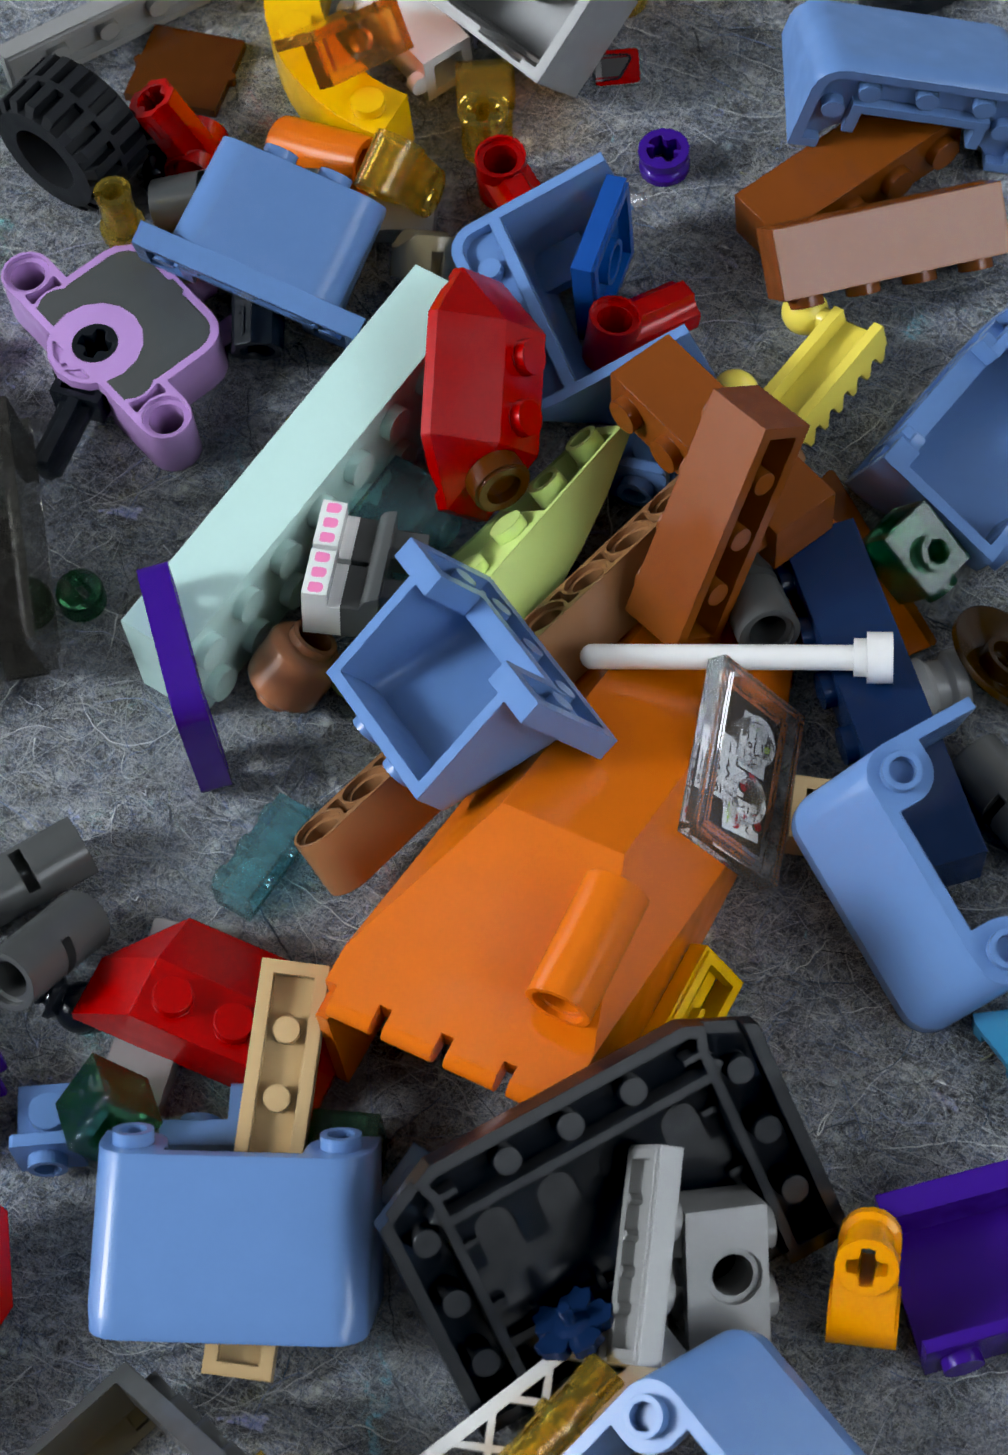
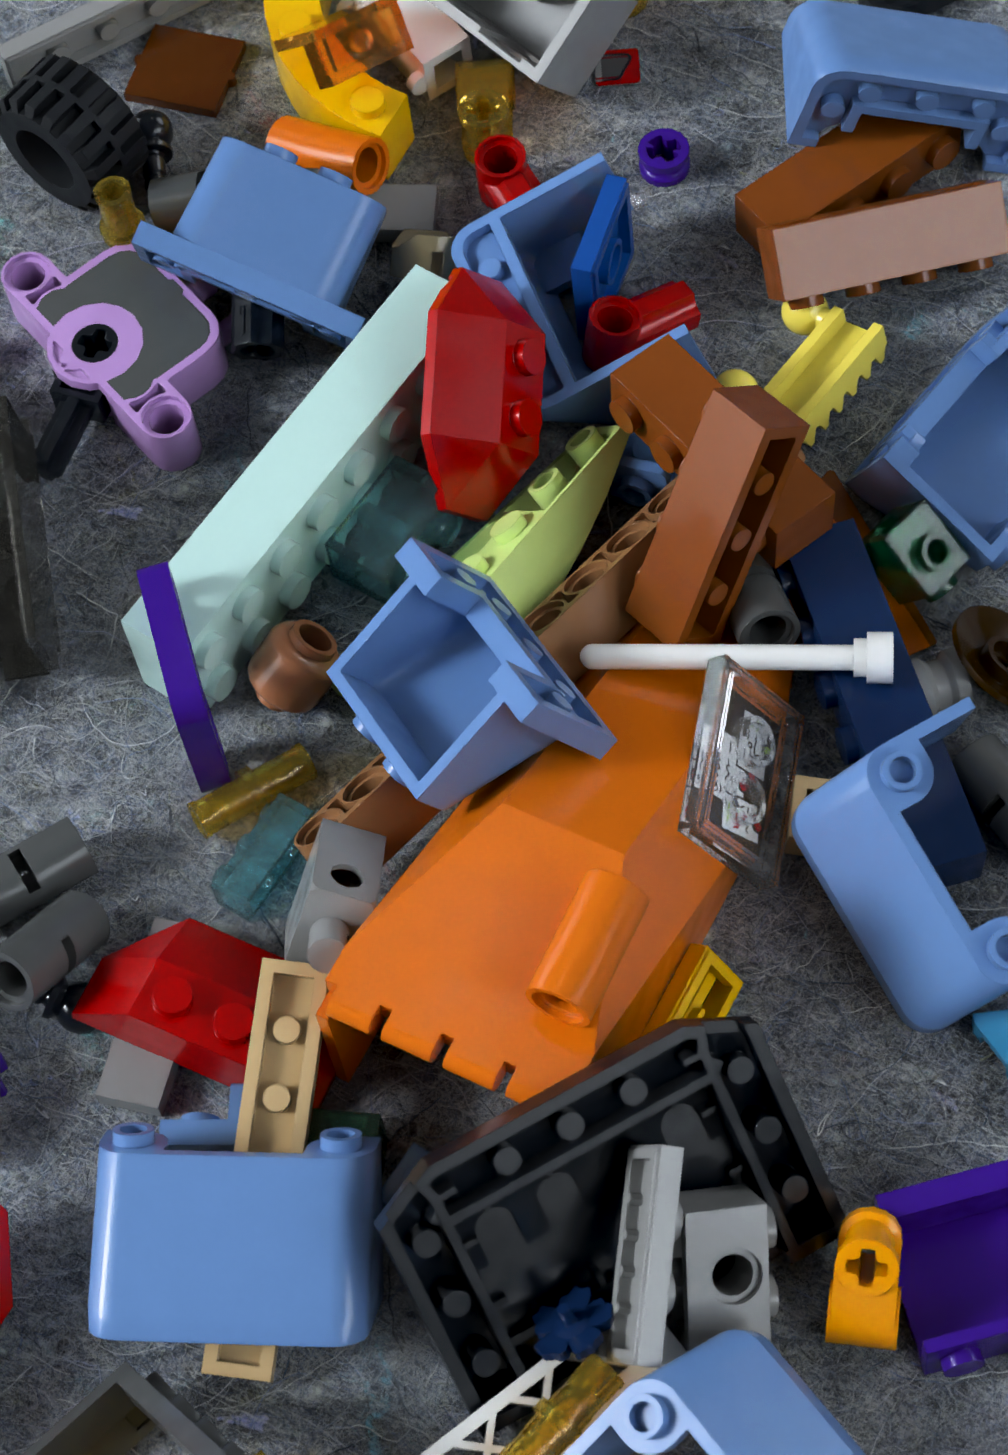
medium blue bracket [9,1081,89,1177] -> none
clear green hinge [55,568,107,622] -> none
clear green brick [55,1052,163,1162] -> none
red piece [129,78,229,176] -> none
hips [301,499,430,637] -> none
clear yellow piece [353,128,446,218] -> none
reddish brown tile [465,450,530,512] -> none
none -> clear yellow pin [187,743,318,839]
none -> light grey torso [284,818,386,974]

